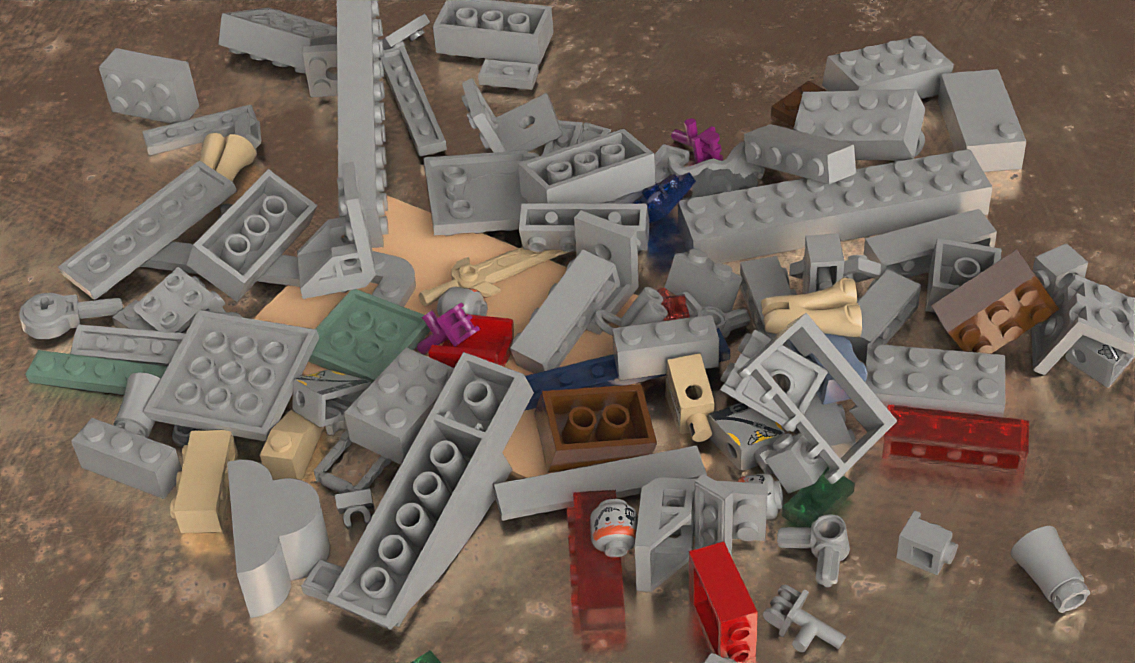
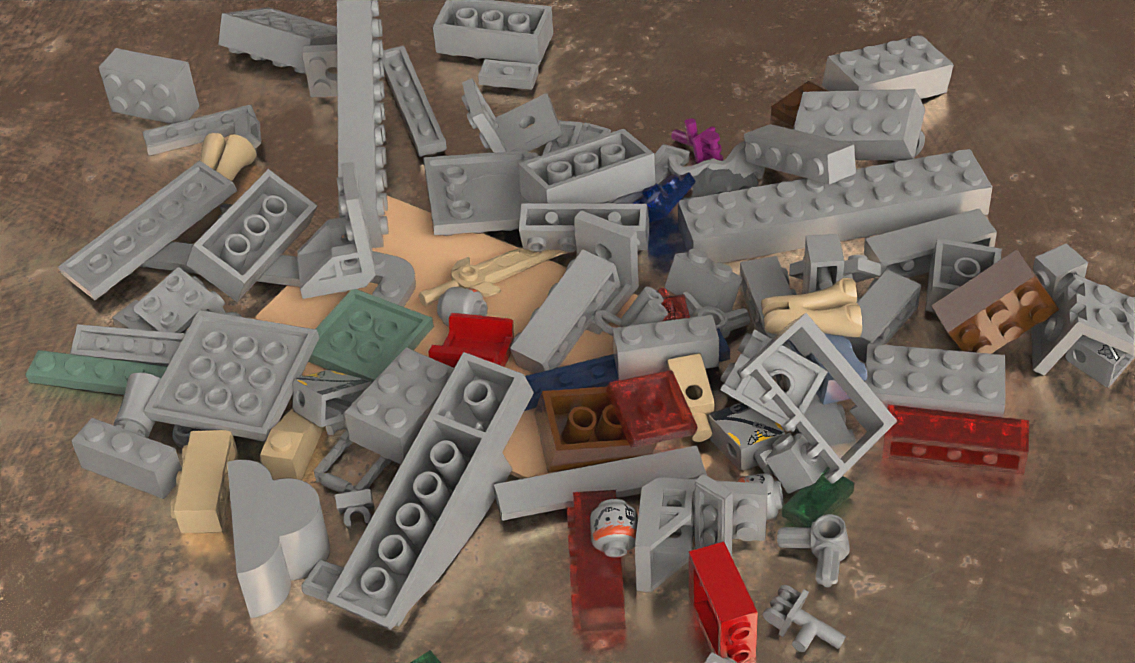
light grey piece [19,293,123,339] -> none
light grey plate [382,13,430,50] -> none
magenta arm [417,302,480,355] -> none
light grey brick [896,510,958,575] -> none
light grey brick [938,69,1026,172] -> none
light grey plant [1010,526,1090,613] -> none
none -> clear red plate [606,370,698,448]

